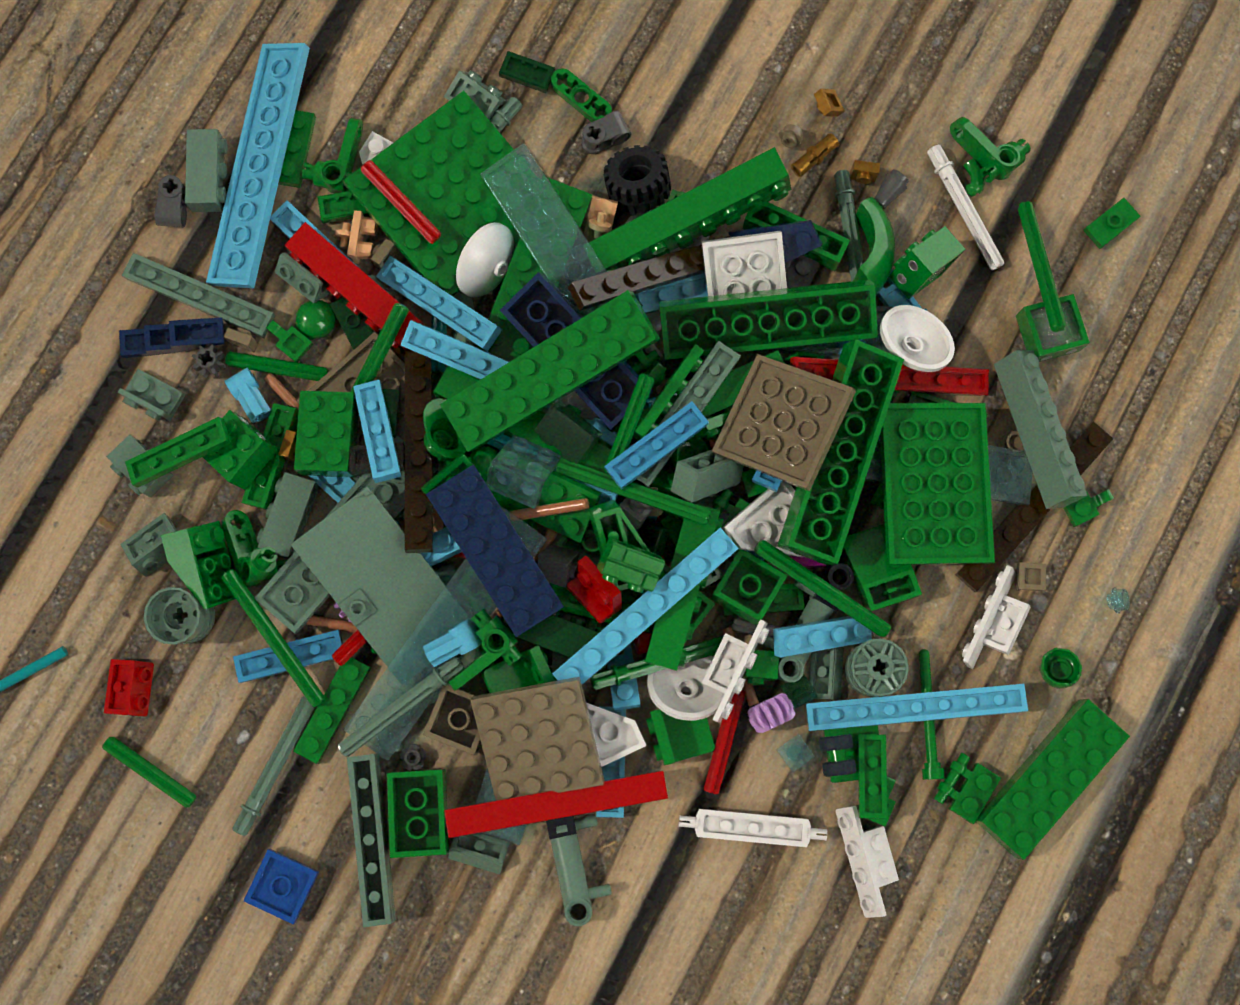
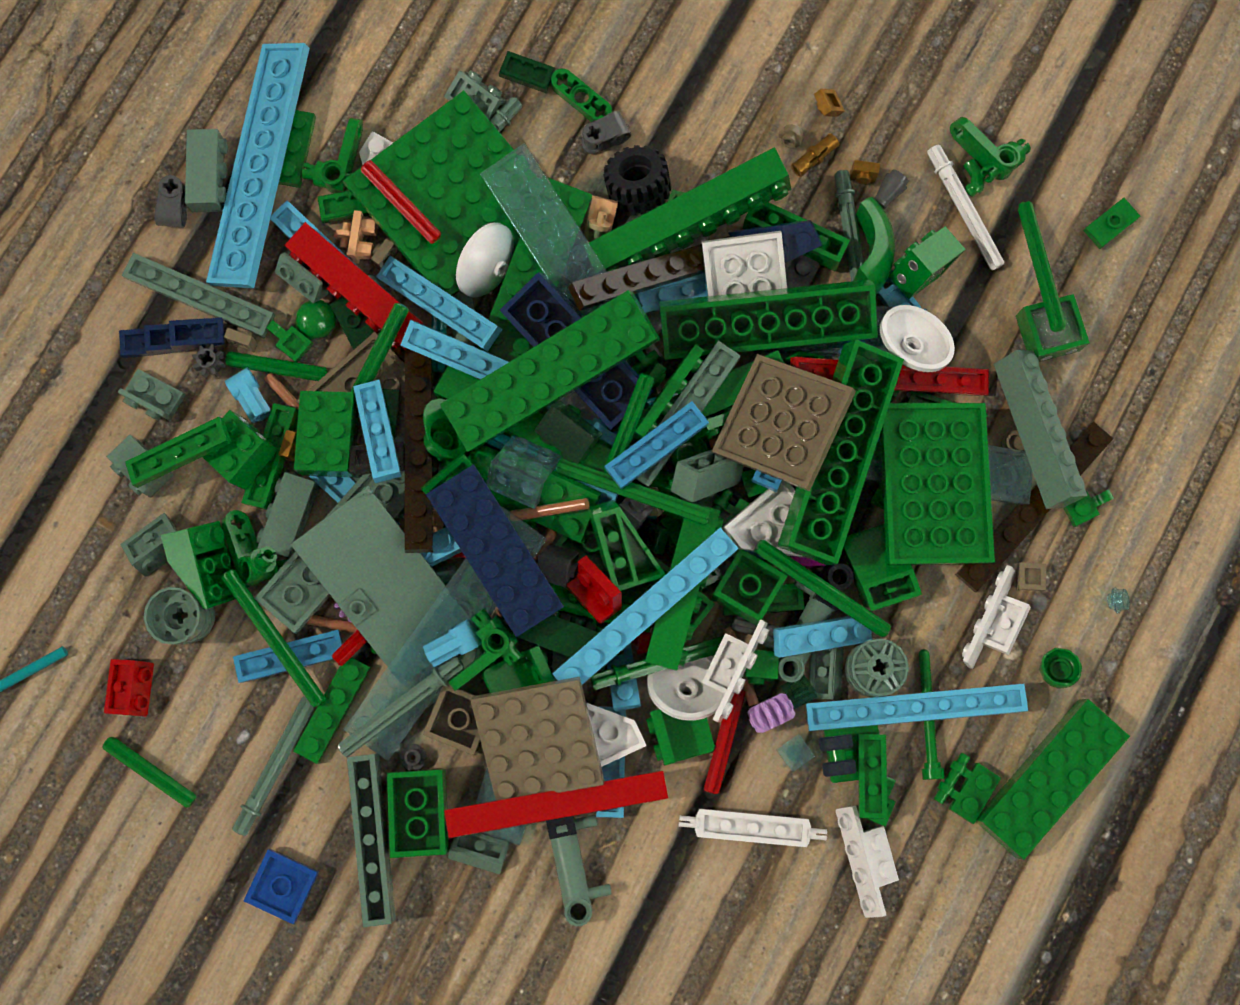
green brick [597,537,665,593] -> none

